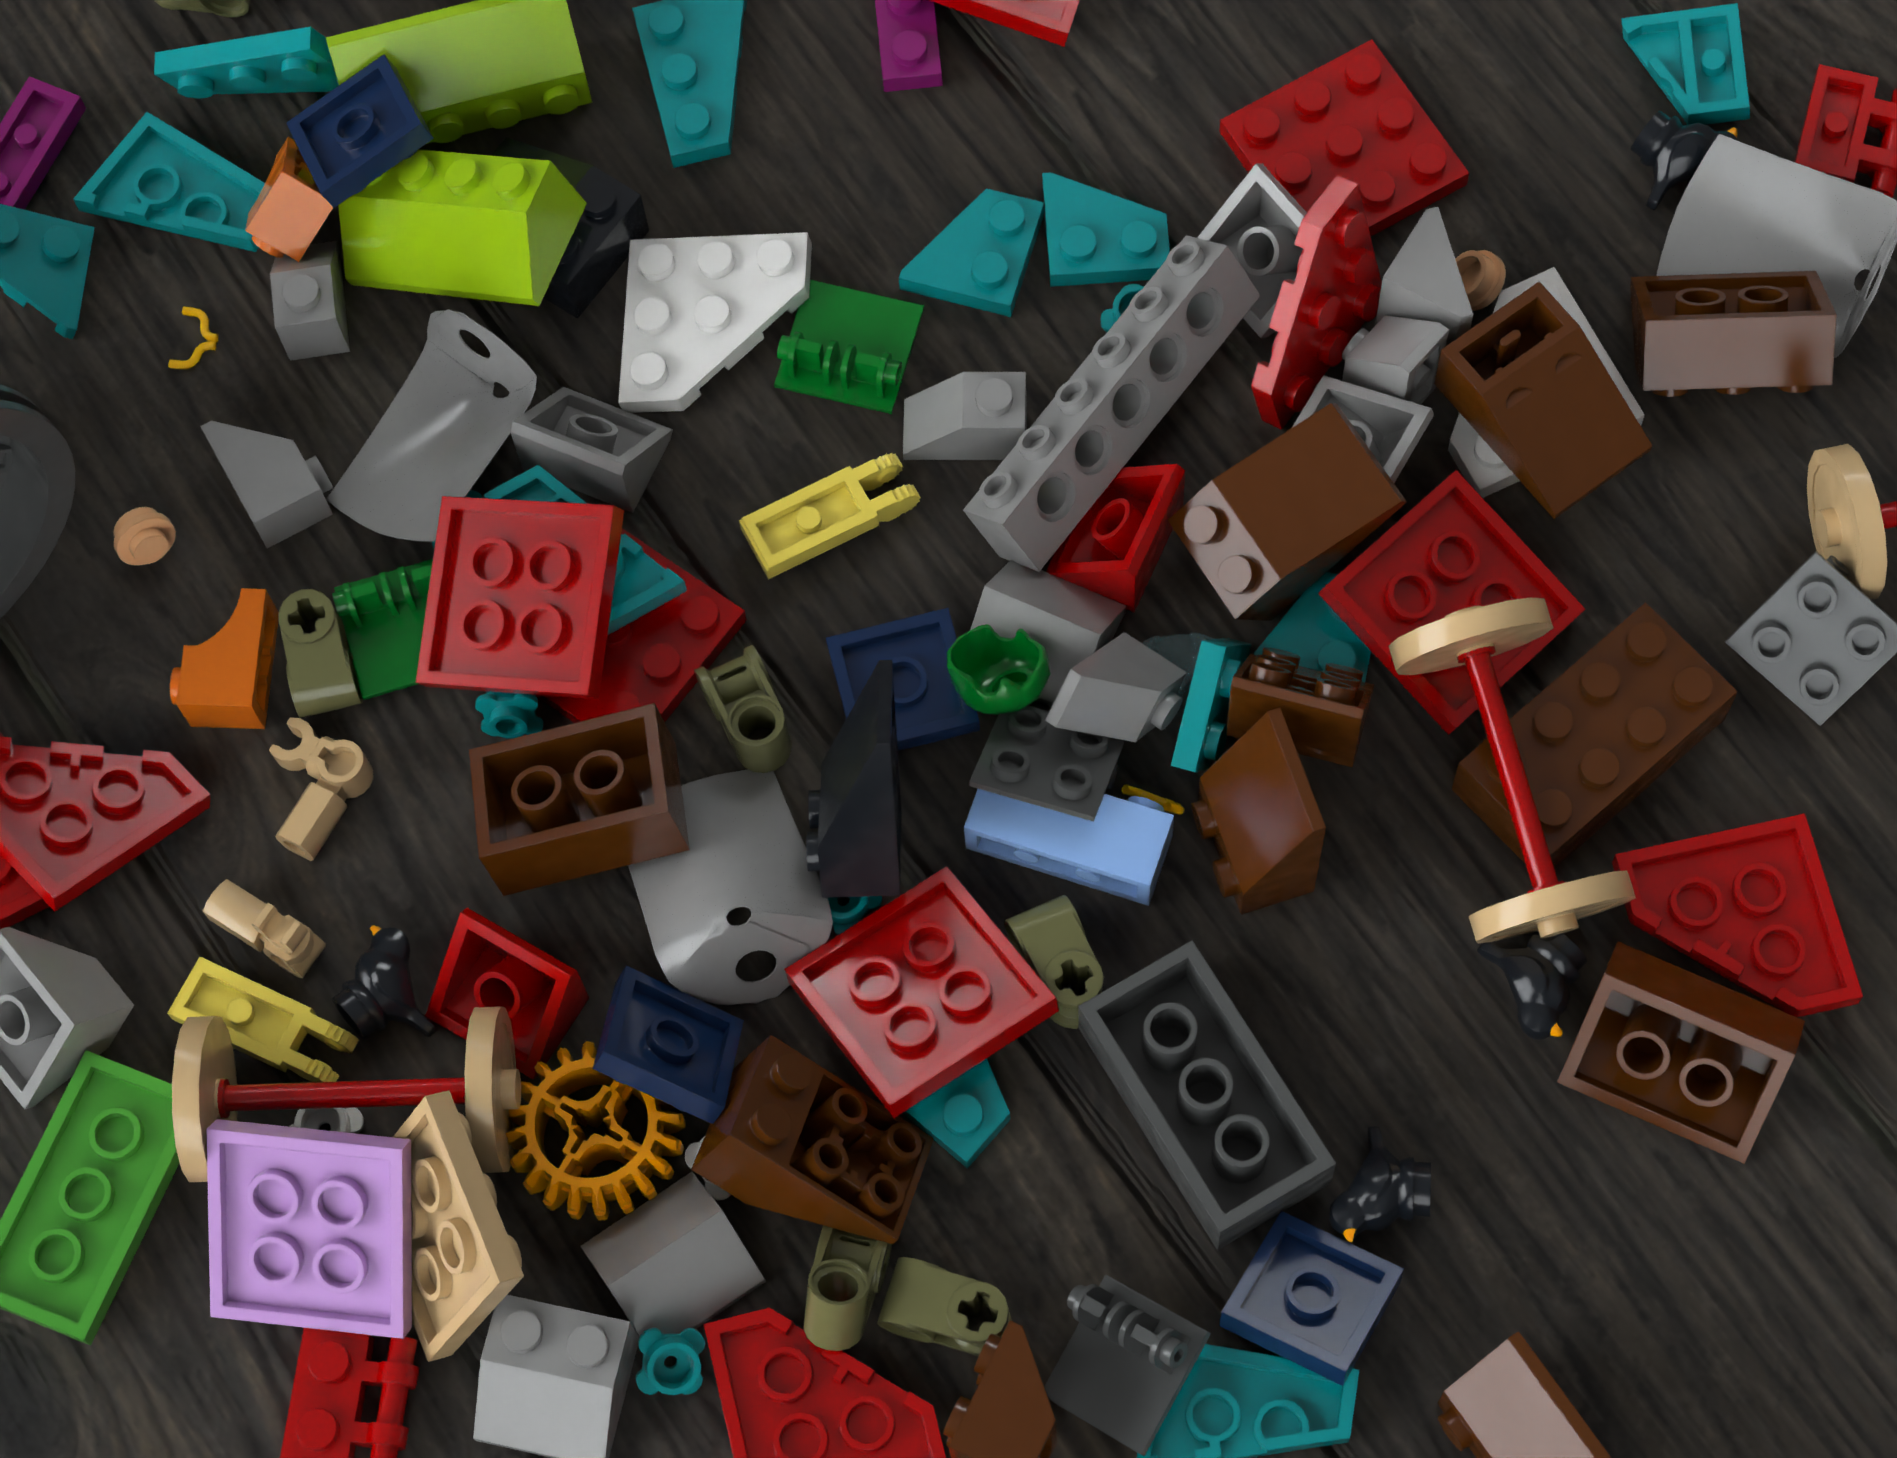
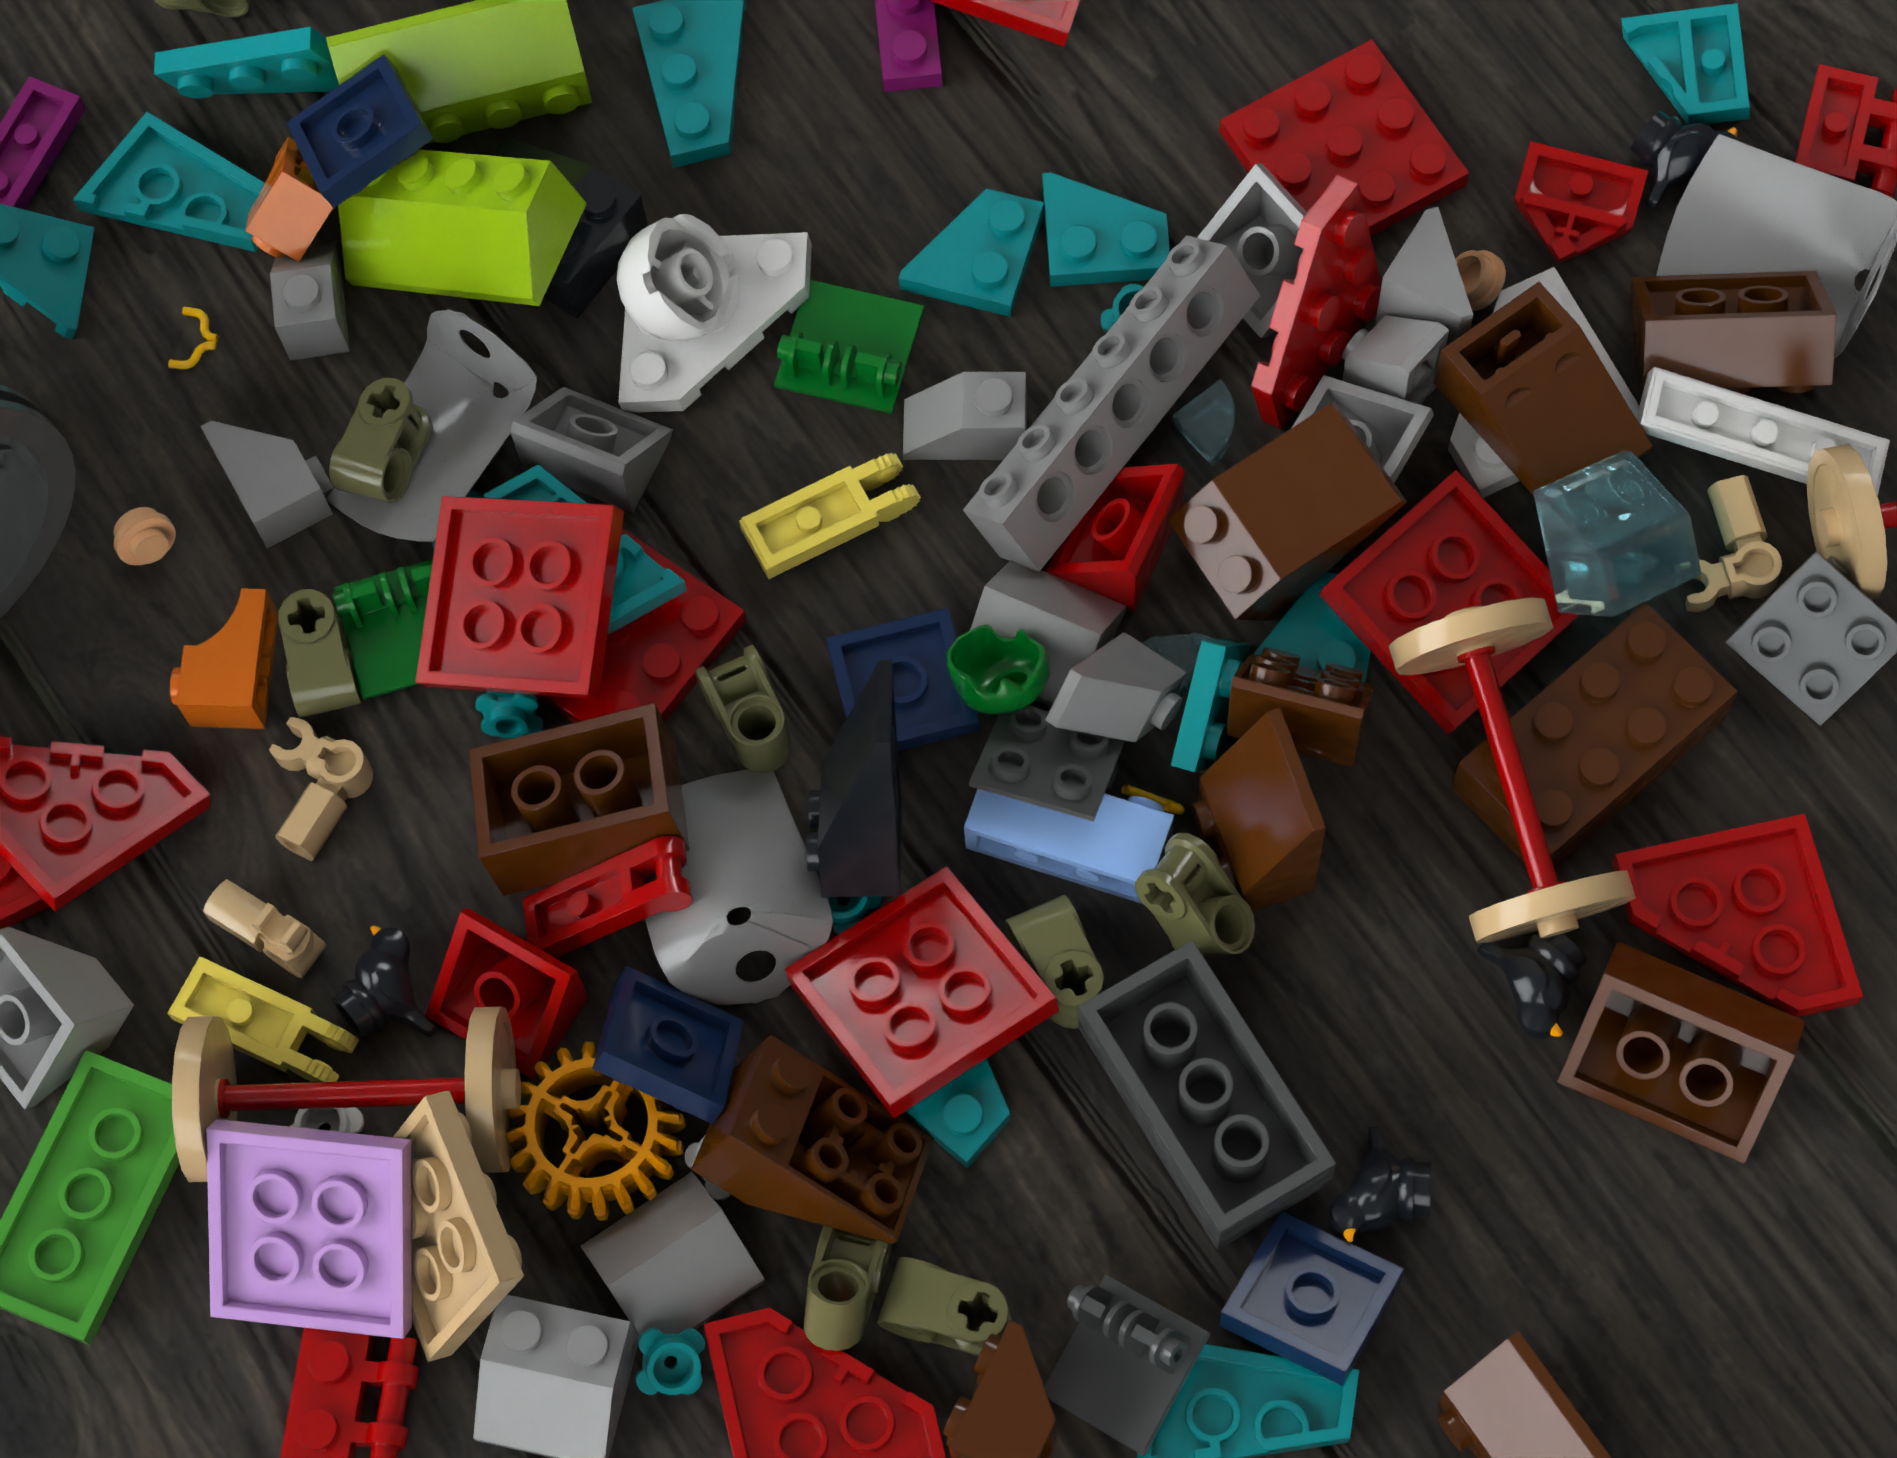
none -> olive piece [329,378,433,503]
none -> red plate [523,836,692,958]
none -> white cylinder [617,214,740,341]
none -> olive piece [1135,833,1255,956]
none -> clear light blue tile [1173,379,1235,466]
none -> red slope [1514,141,1648,263]
none -> clear light blue slope [1533,451,1702,617]
none -> white tile [1637,367,1890,496]
none -> tan bar [1676,475,1782,613]

